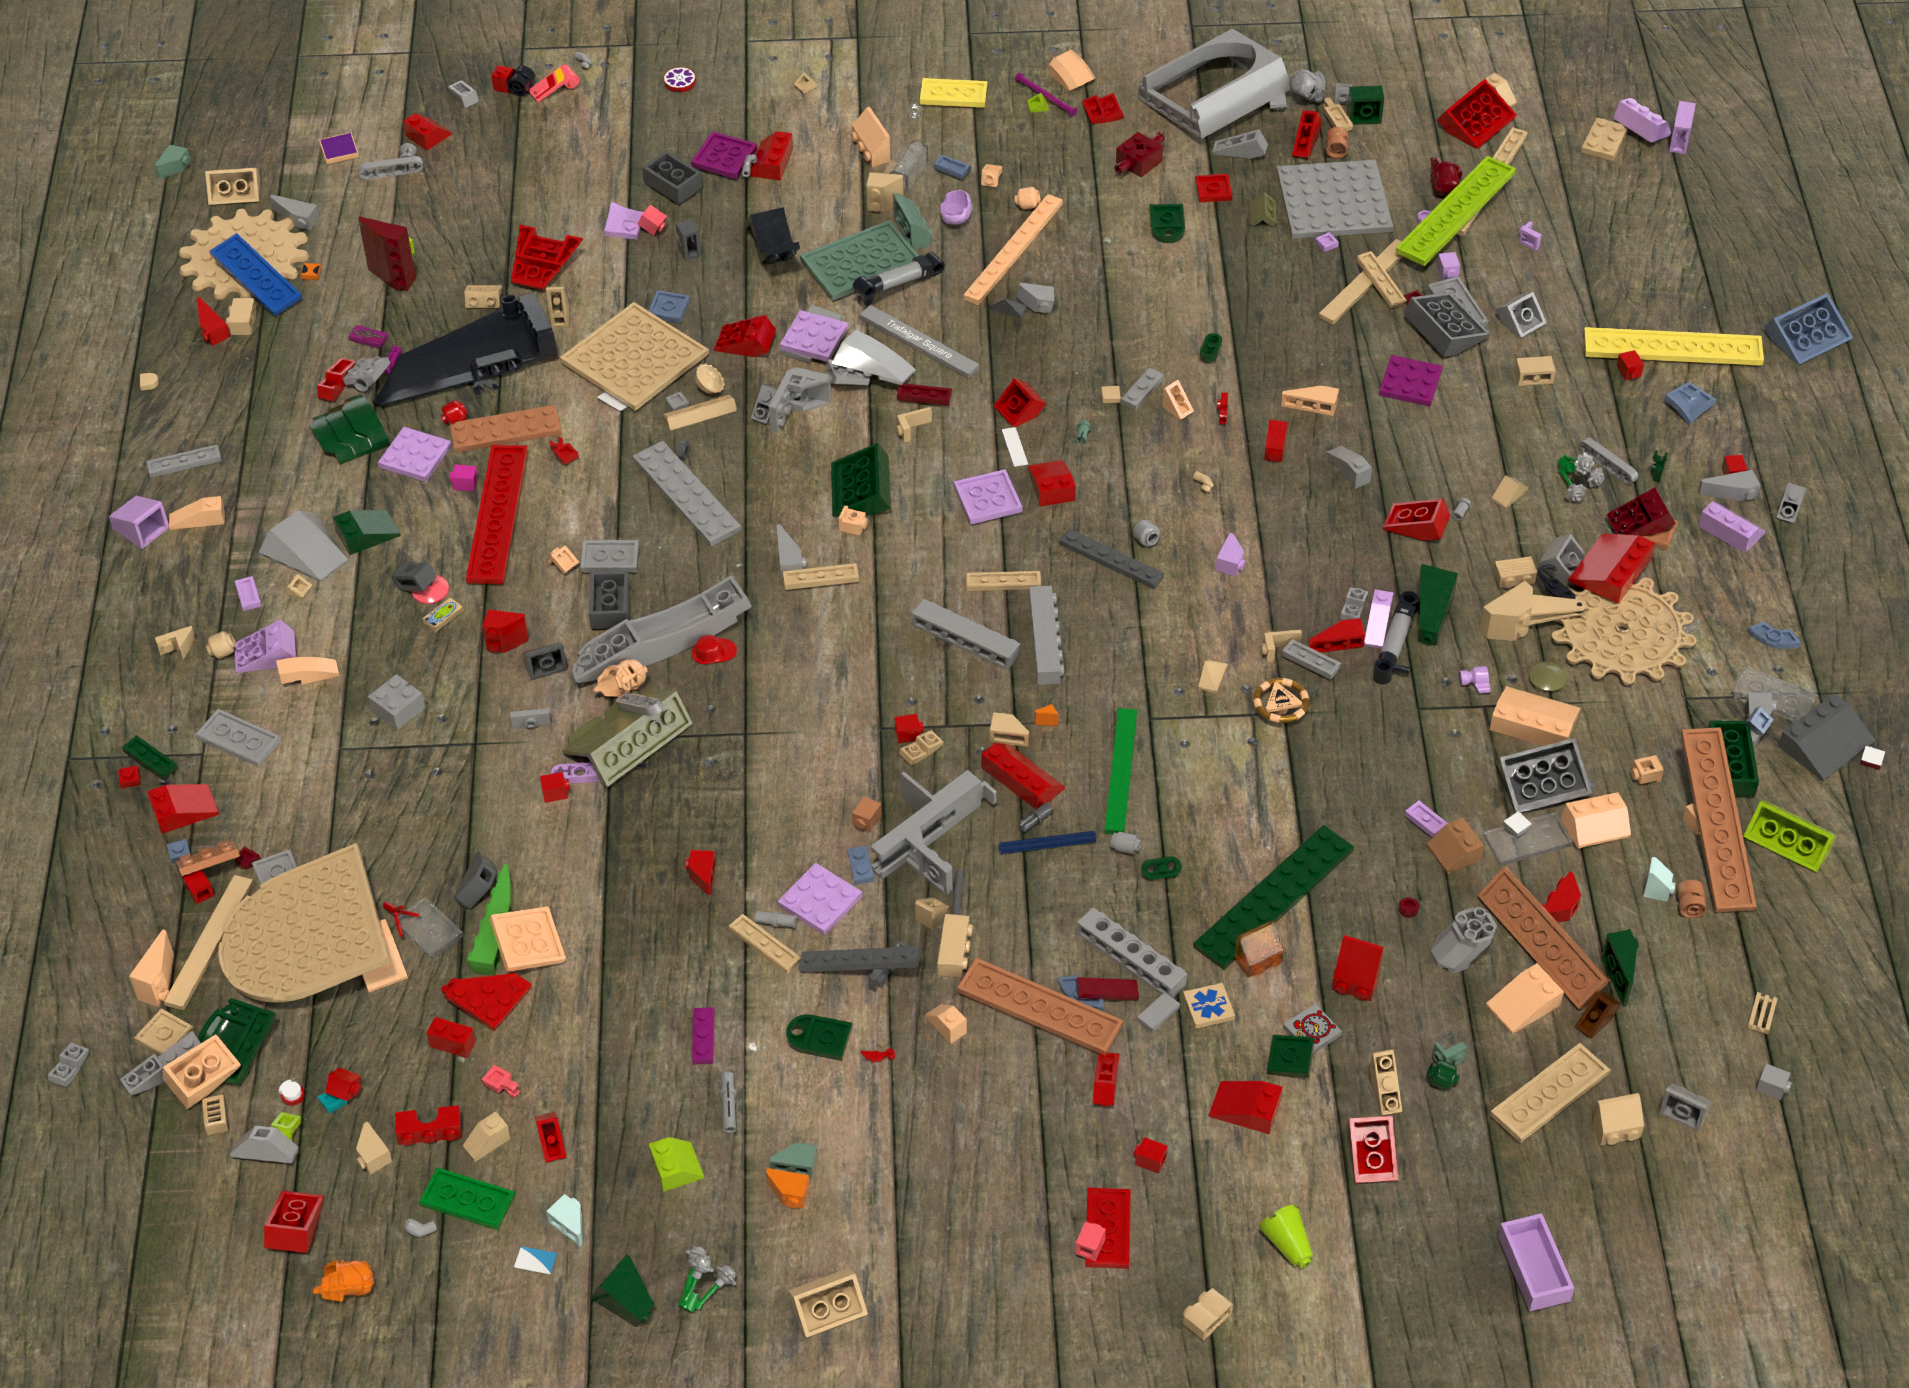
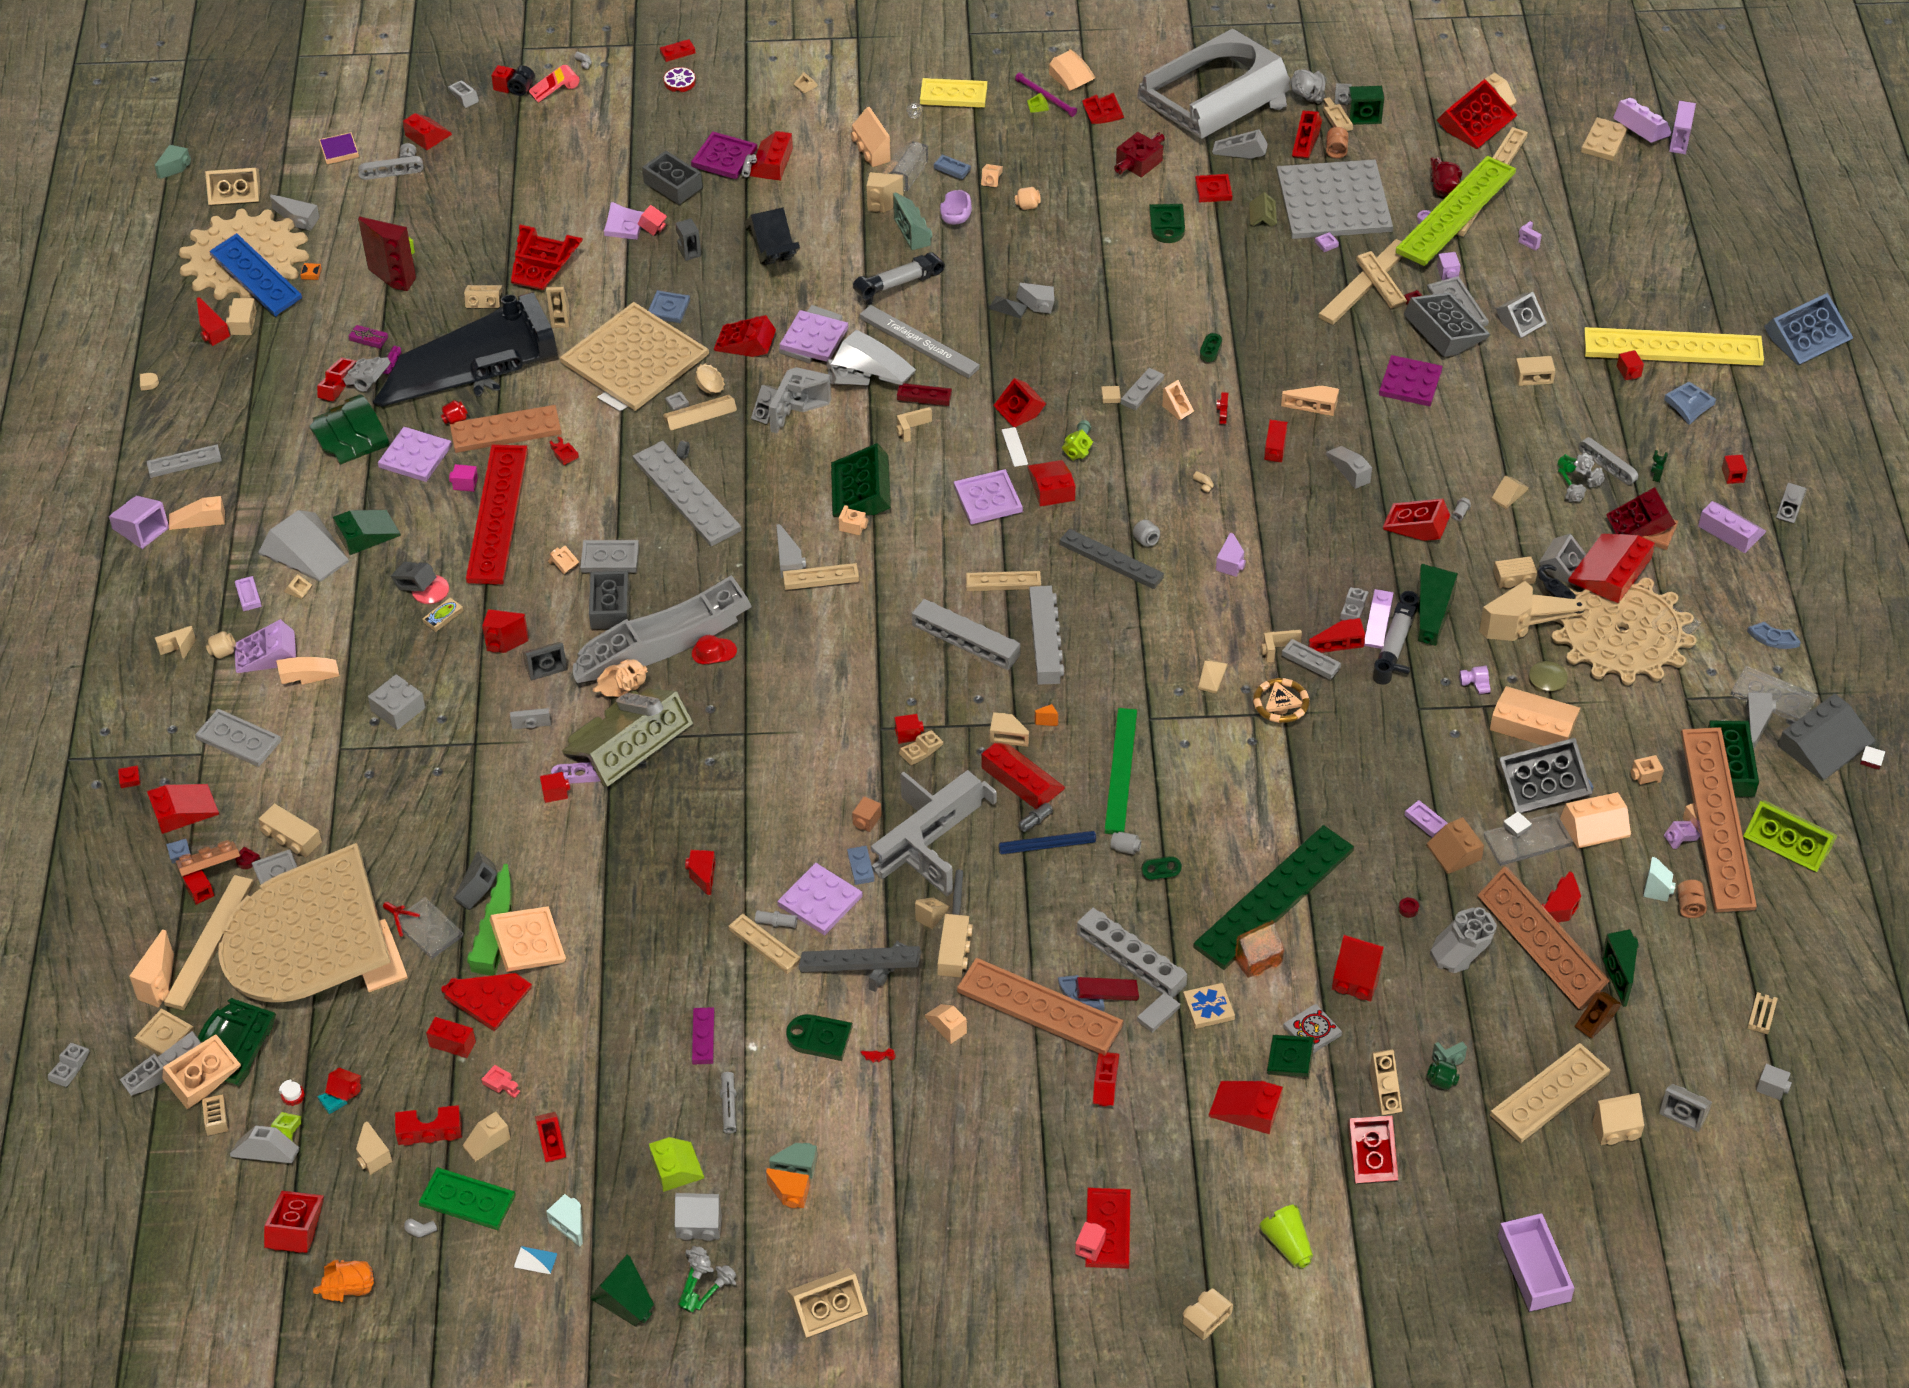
dark green plate [122,735,178,780] -> none
sand green plate [800,220,919,301] -> none
light nougat plate [964,194,1063,305] -> none
red brick [1133,1137,1168,1174] -> none
light nougat slope [1486,964,1564,1034] -> none
light grey slope [1698,470,1761,501] -> none
sand blue plate [1746,707,1774,735] -> none
none -> tan brick [259,803,322,858]
none -> red plate [660,39,696,62]
none -> light grey slope [675,1193,722,1241]
none -> lime brick [1062,429,1093,461]
none -> lavender bracket [1664,821,1700,849]

